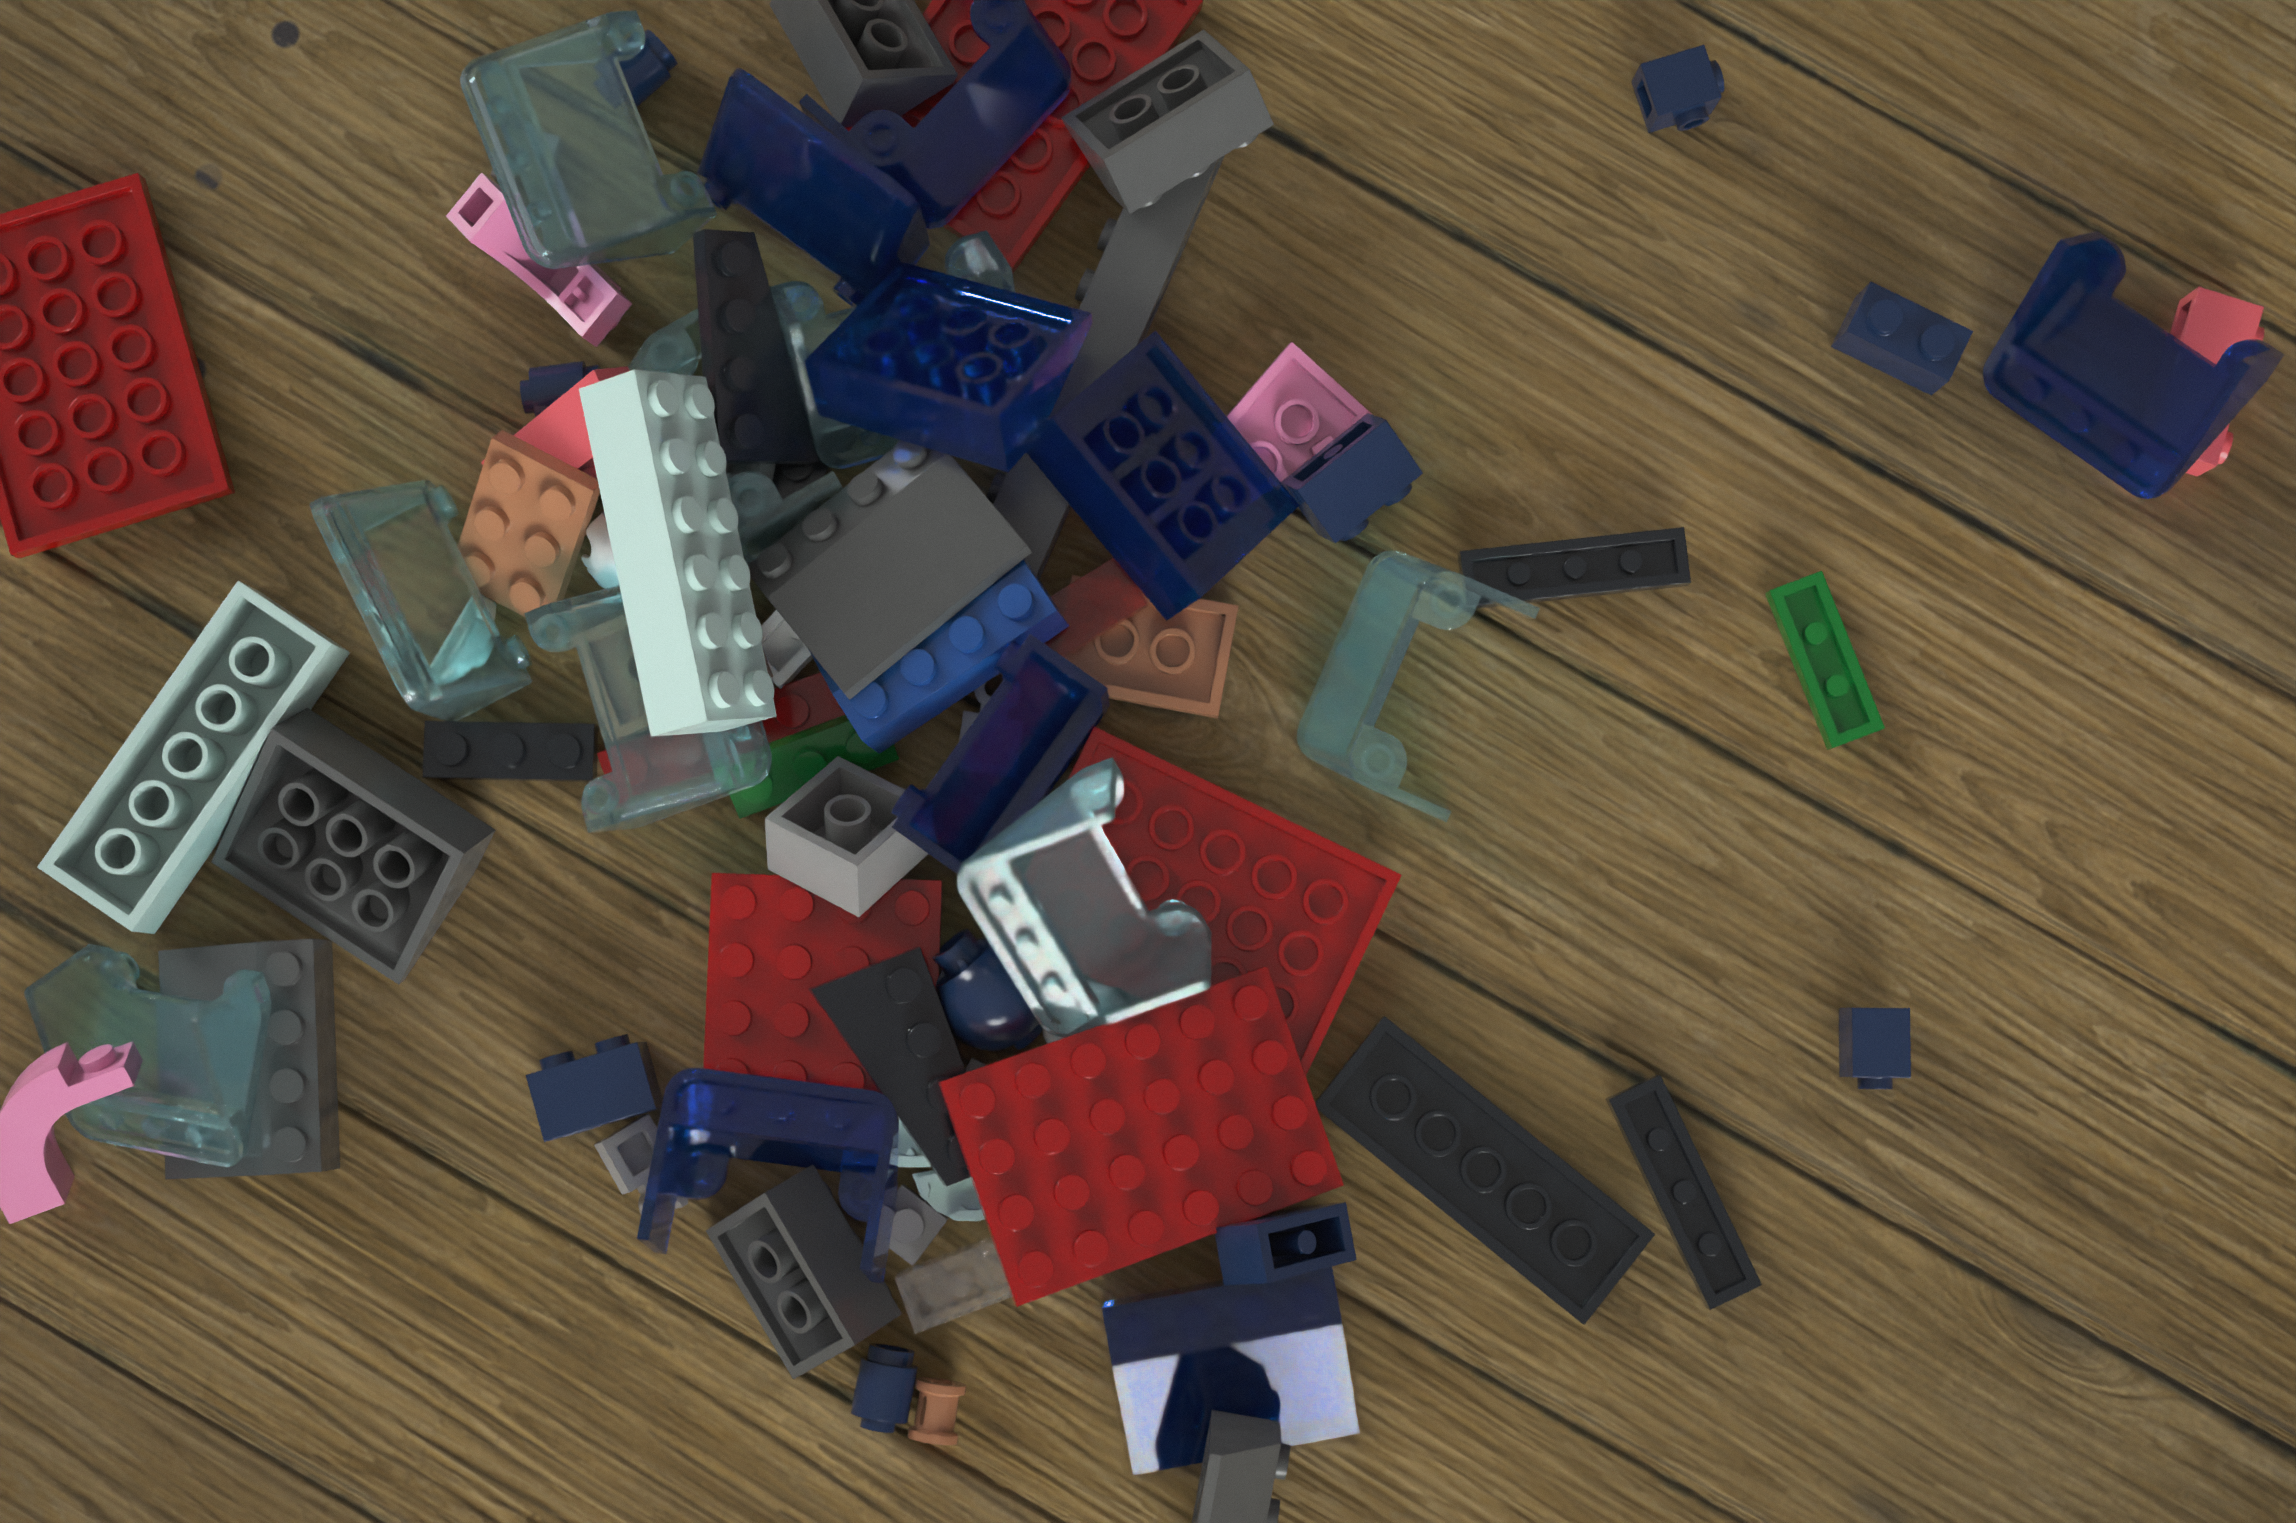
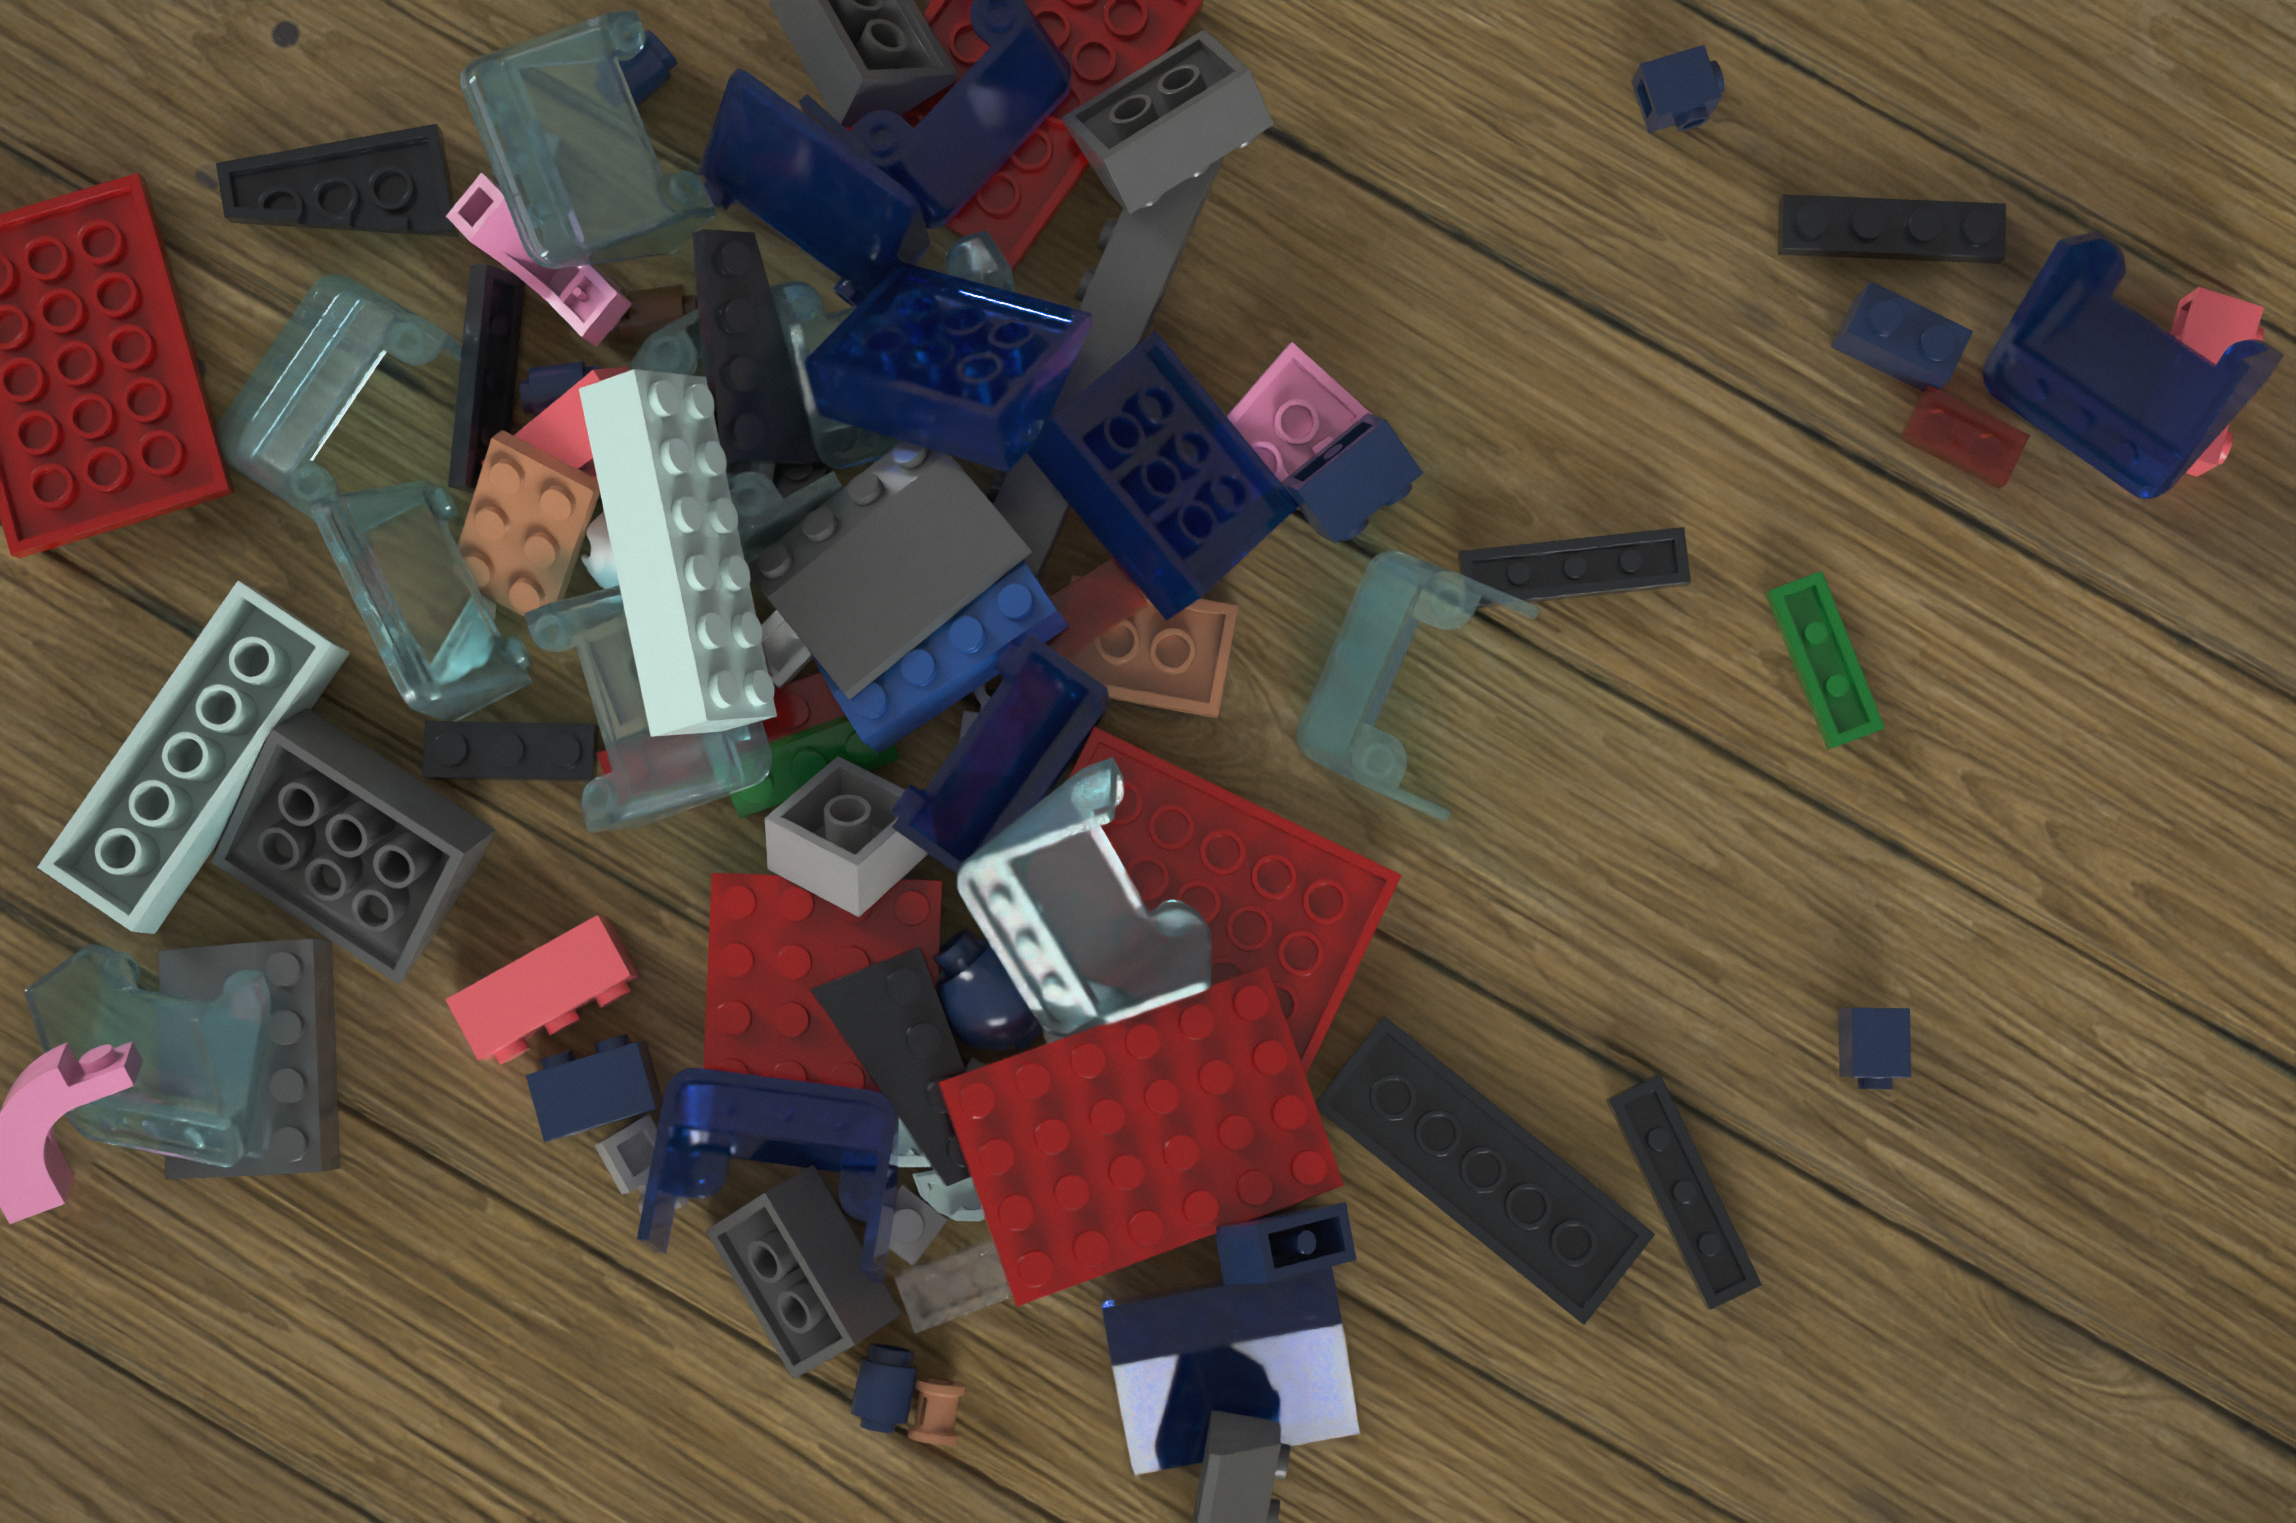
none -> black wing [216,124,460,237]
none -> clear light blue windscreen [217,273,462,538]
none -> coral brick [445,915,640,1065]
none -> black plate [448,264,525,494]
none -> reddish brown brick [617,284,699,347]
none -> black plate [1778,194,2006,264]
none -> clear red plate [1899,385,2030,489]

